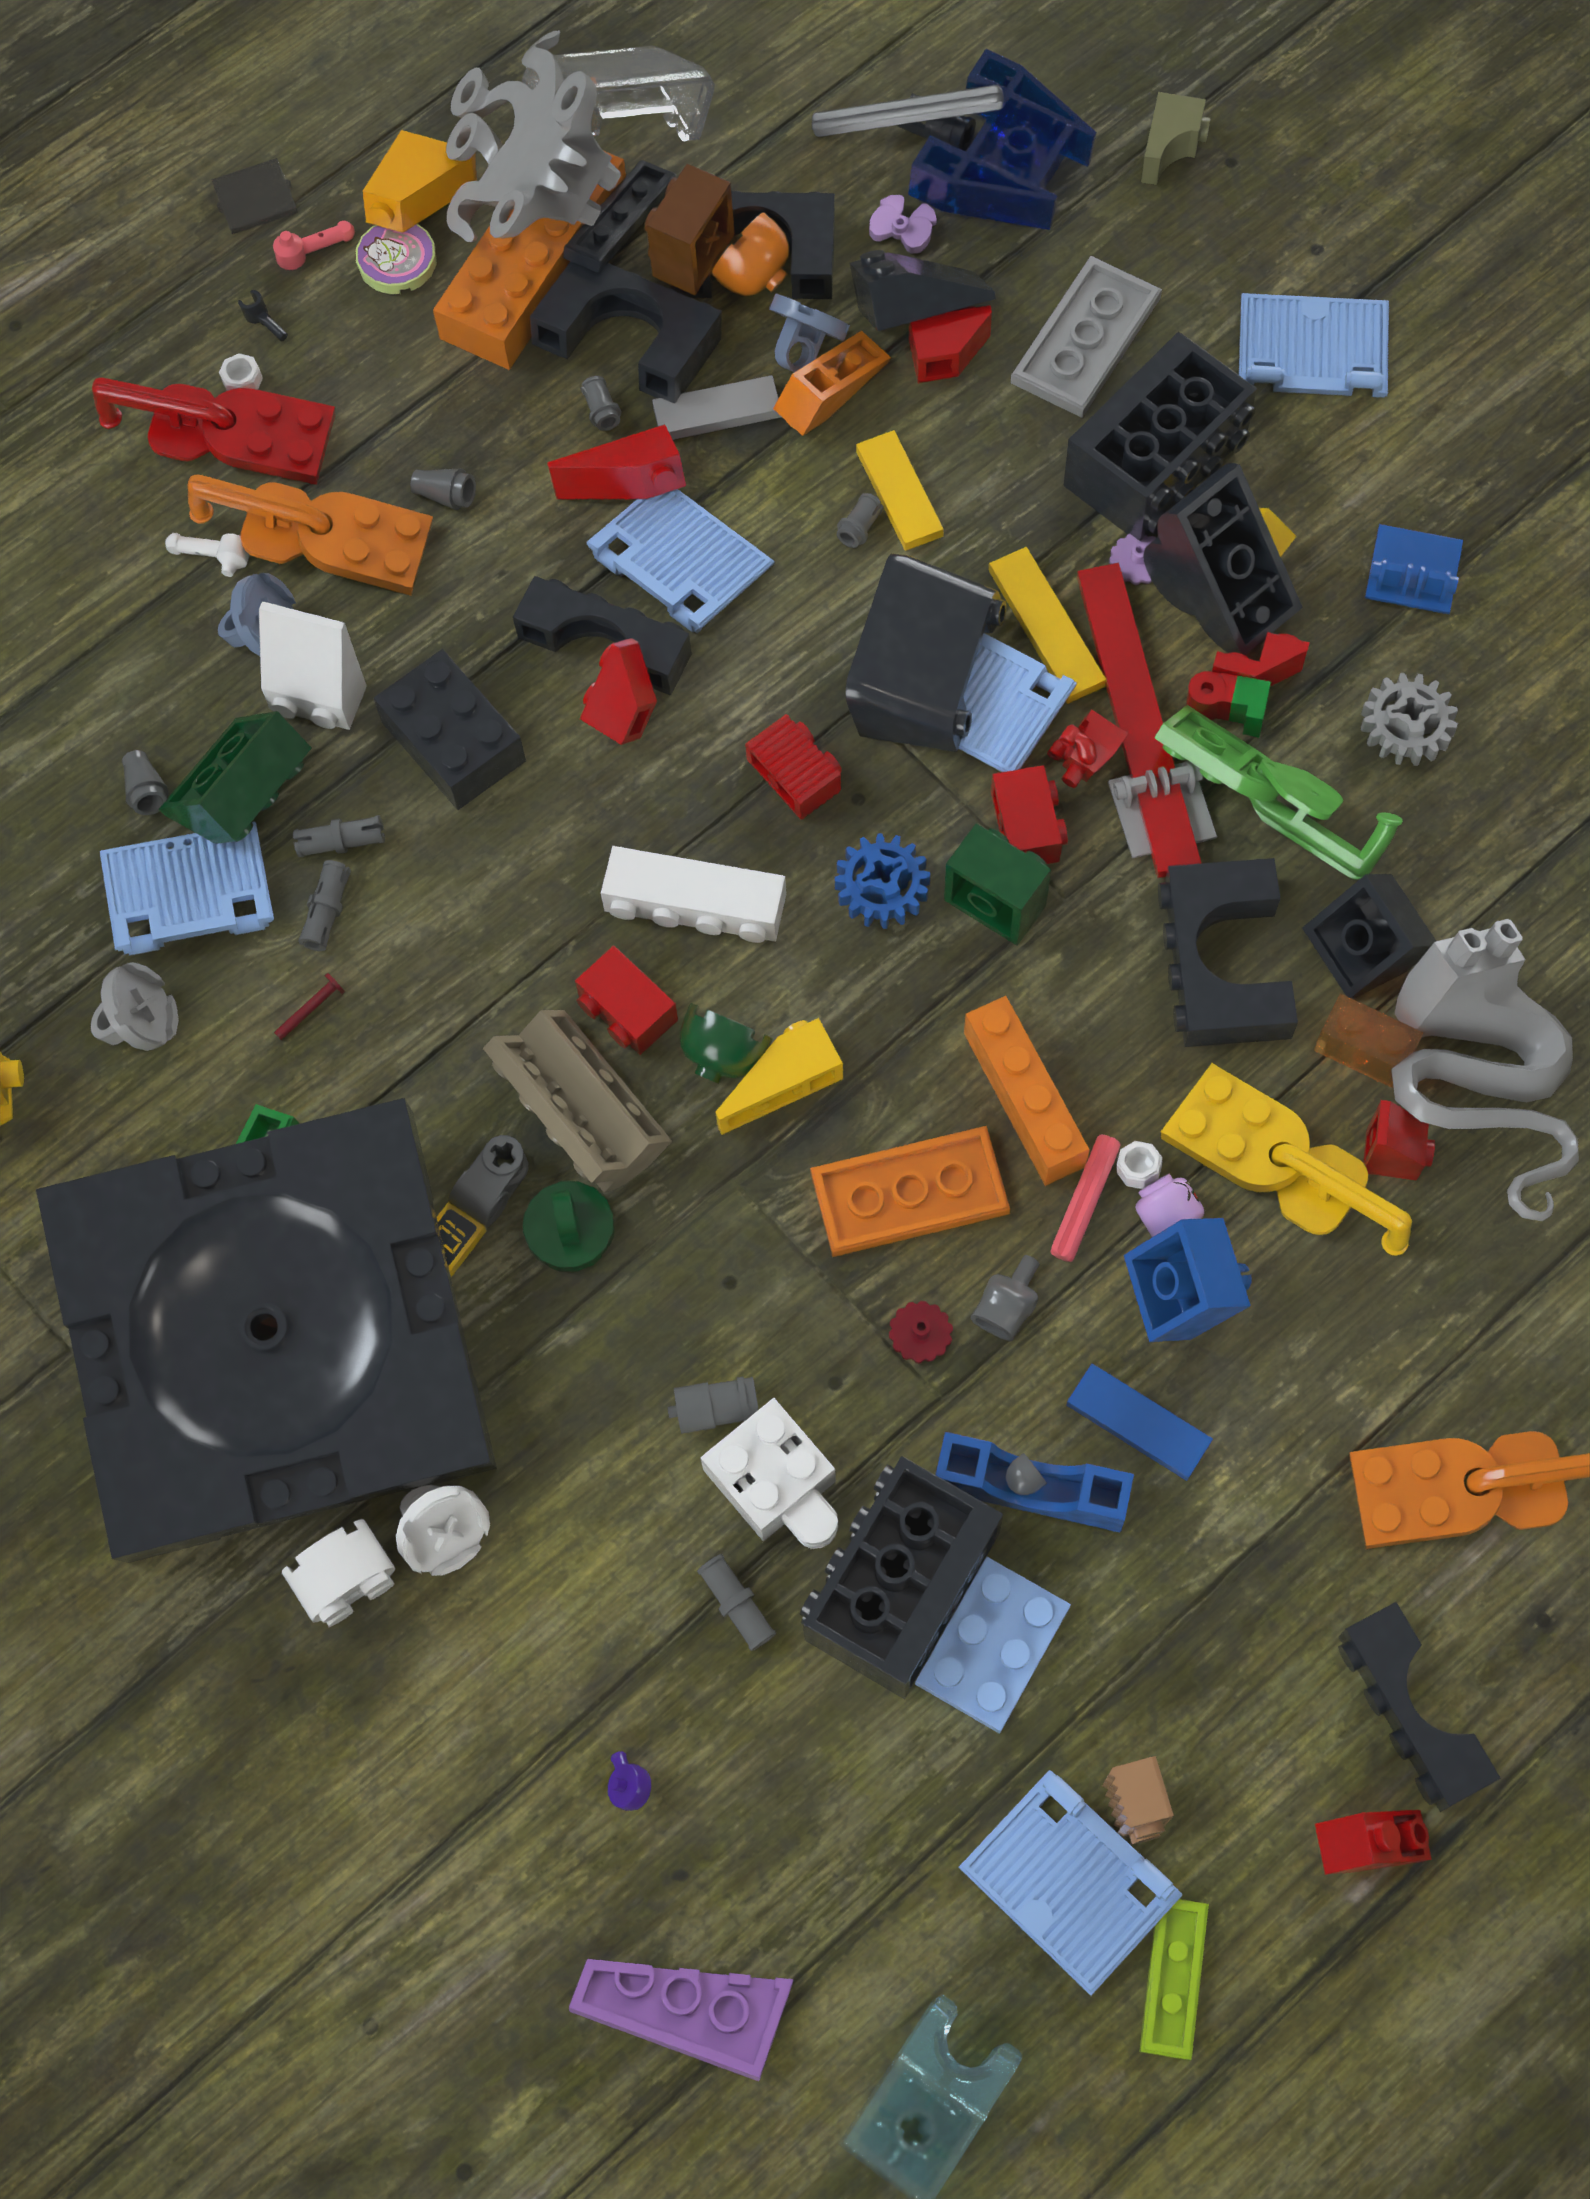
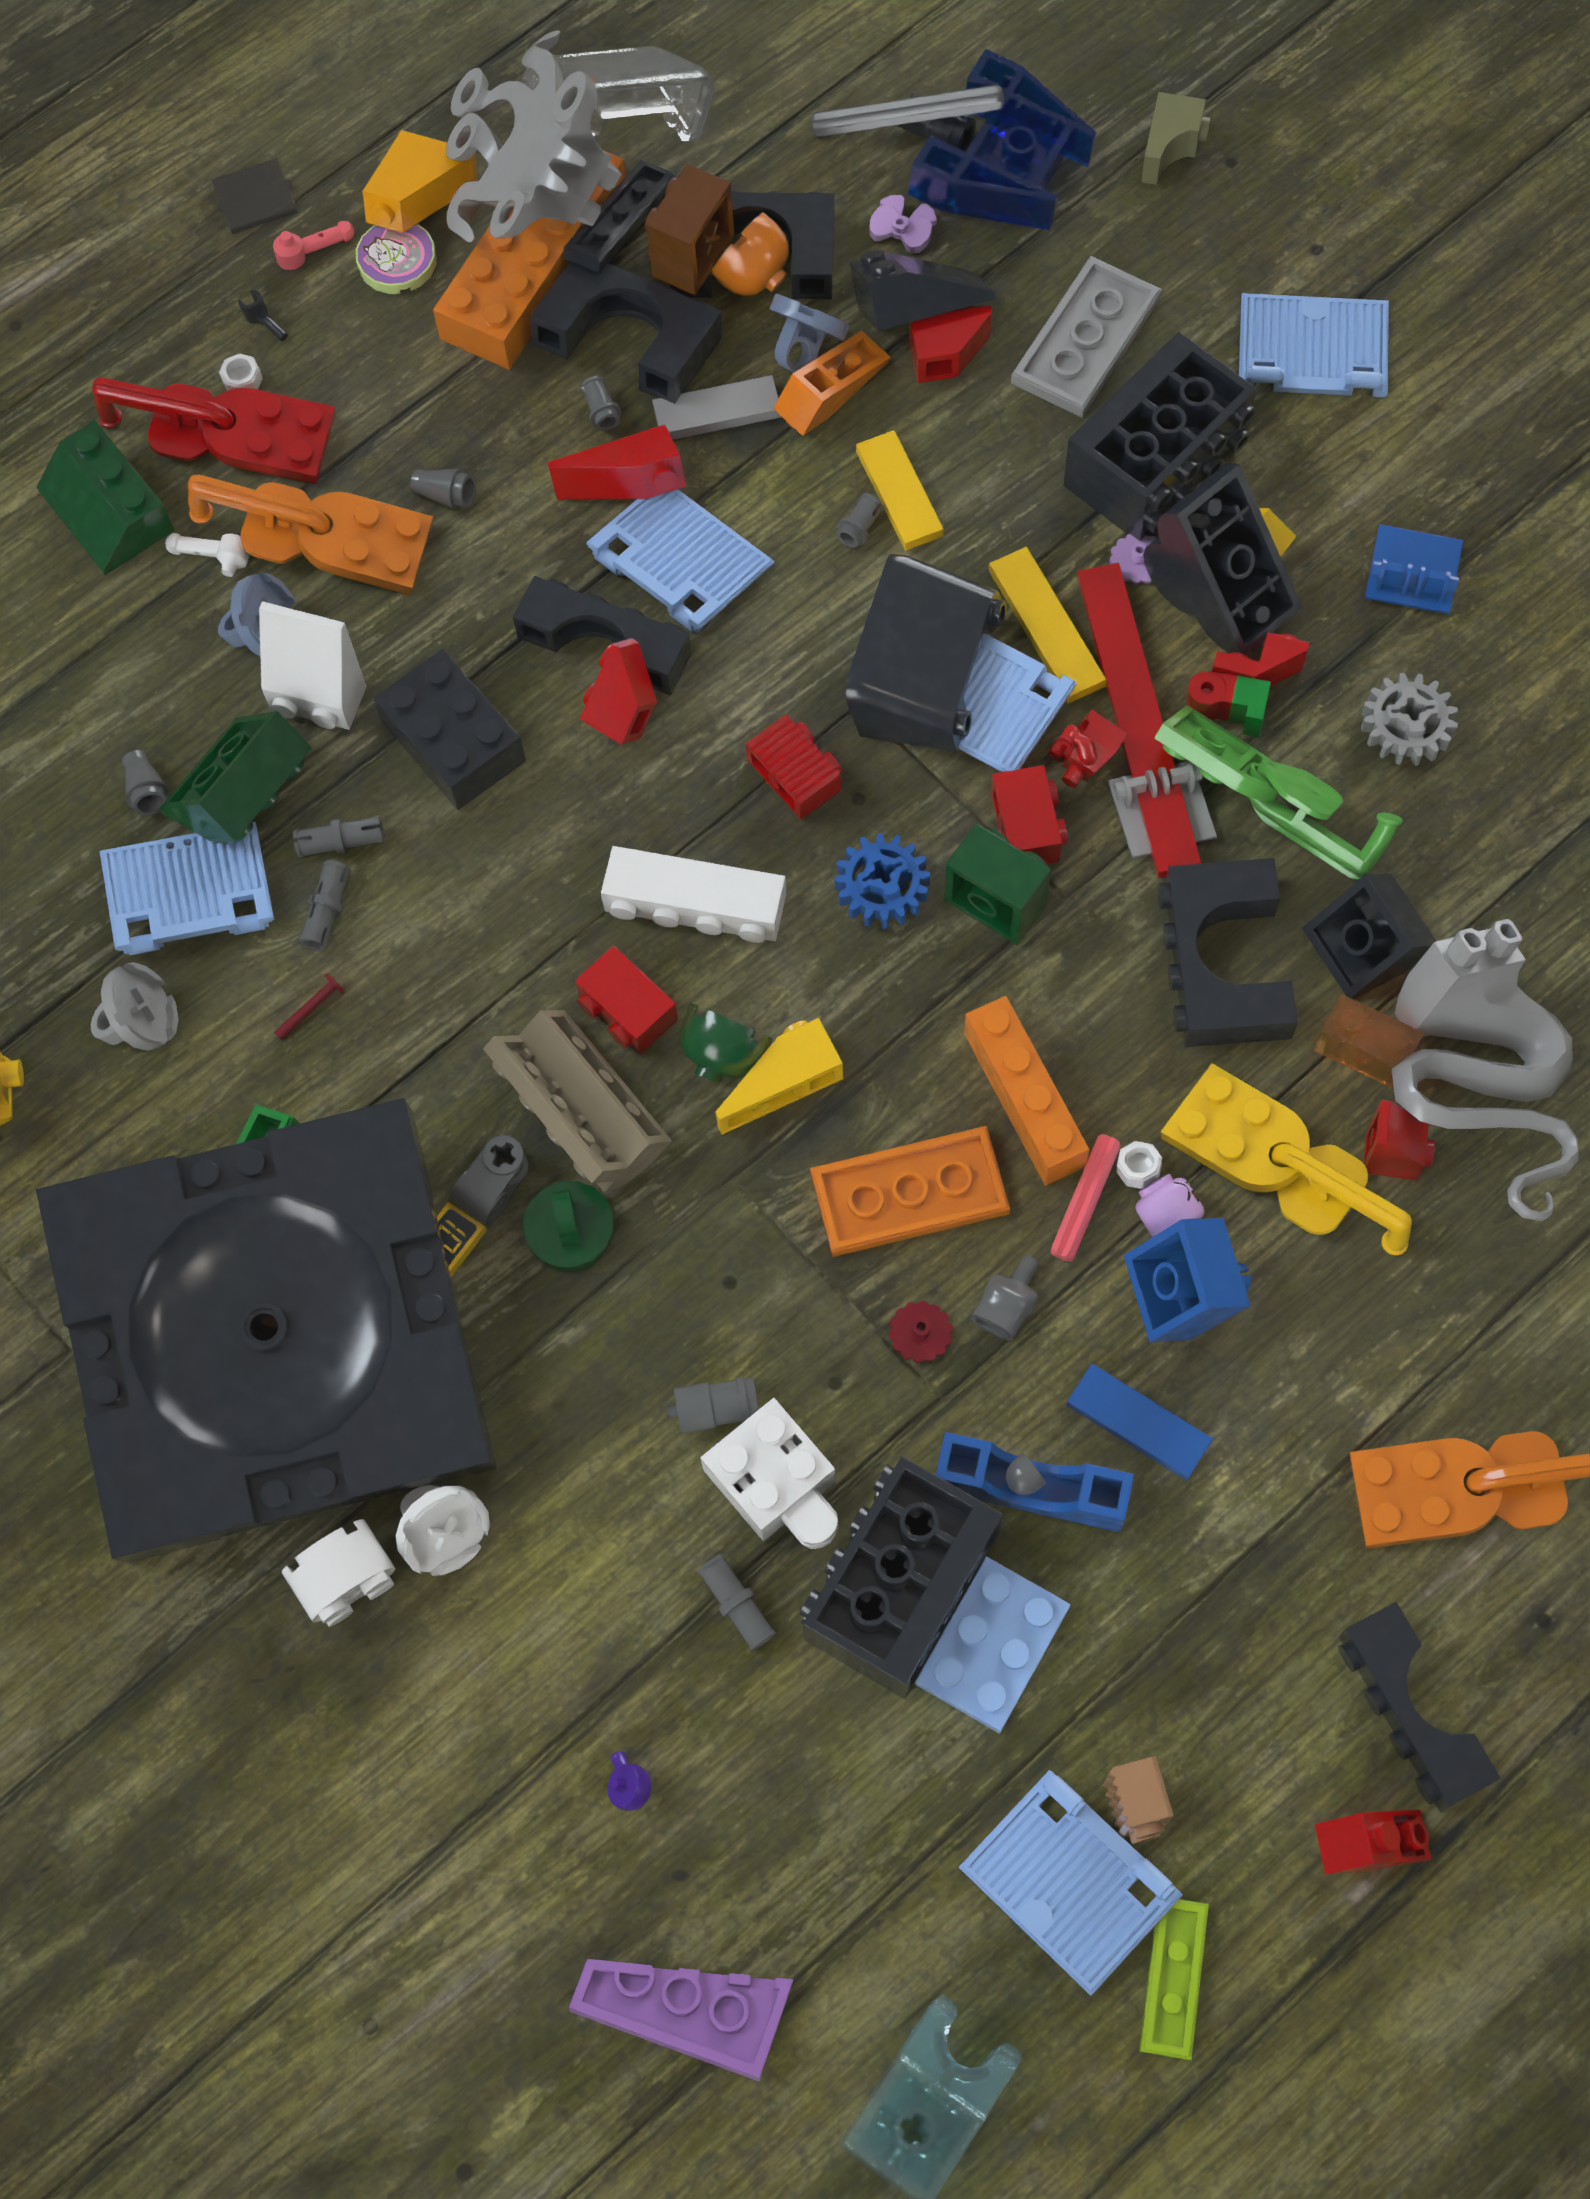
none -> dark green slope [37,420,174,576]

